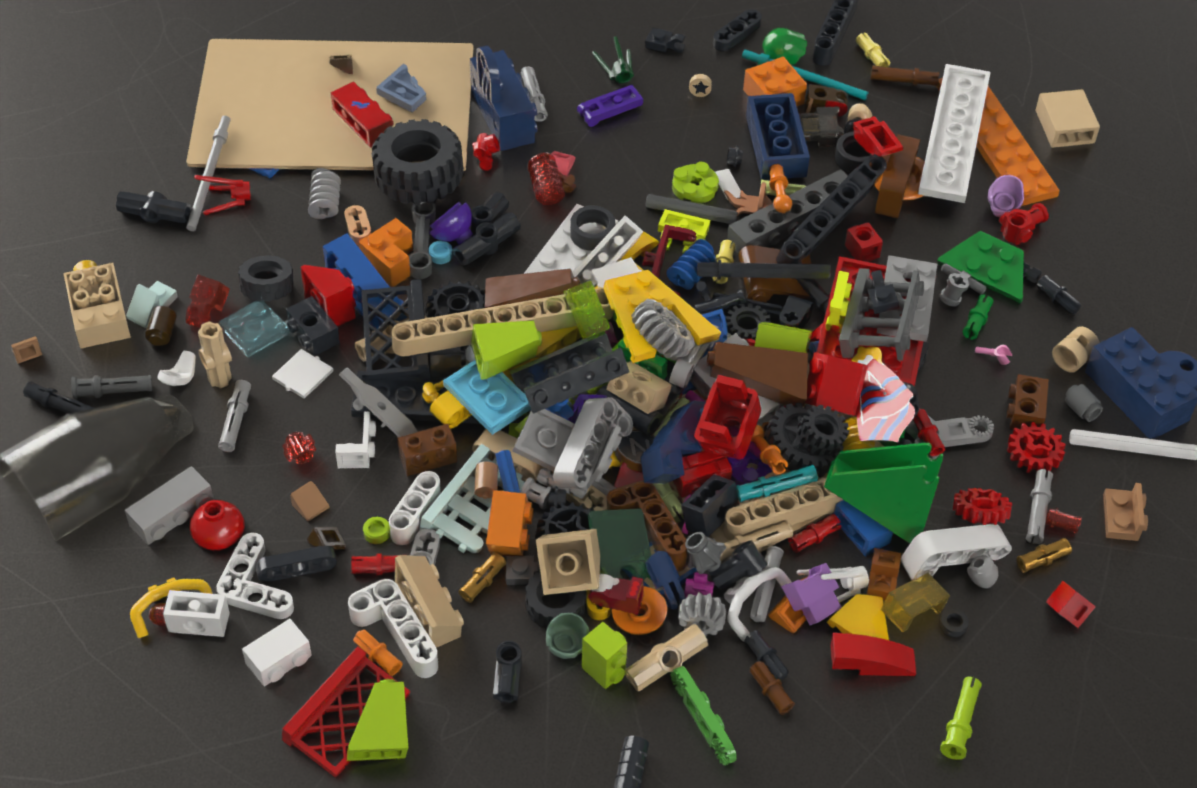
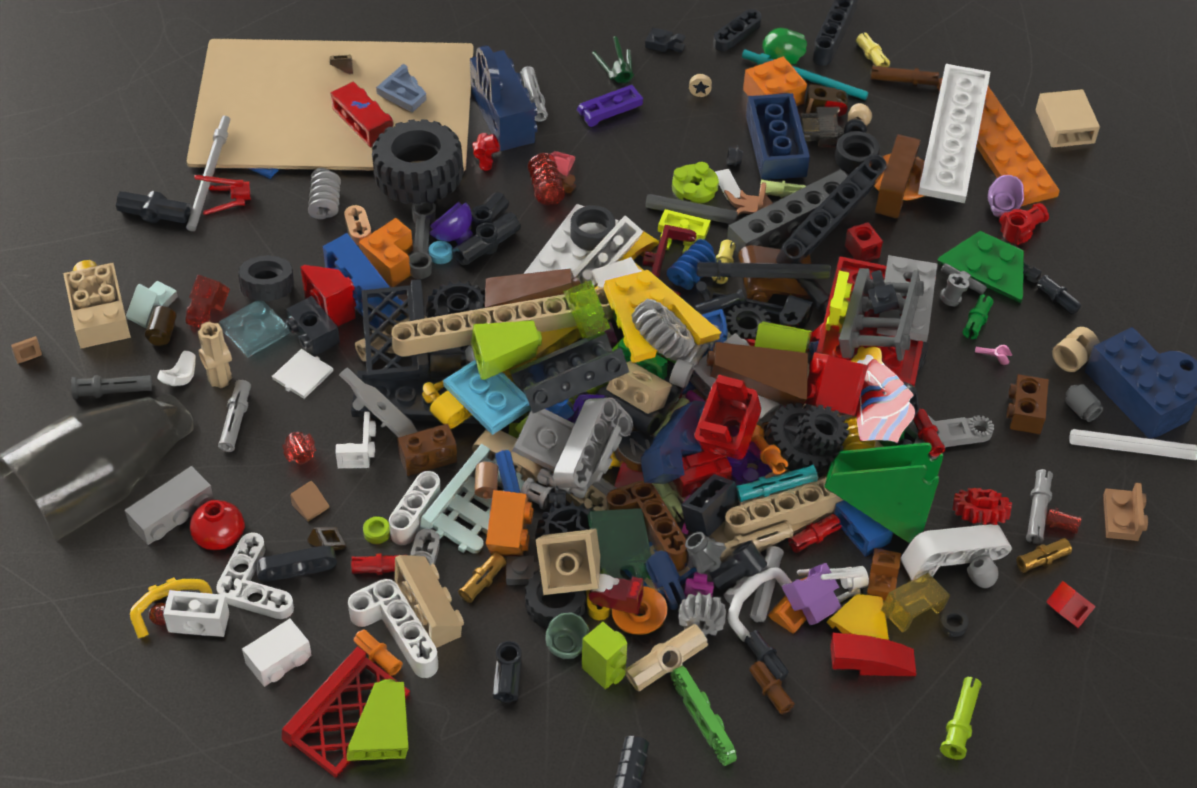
black pin [23,381,98,424] -> none
orange pin [769,164,792,213] -> none
red slope [854,116,903,157] -> none
red gear [1007,422,1066,473] -> none

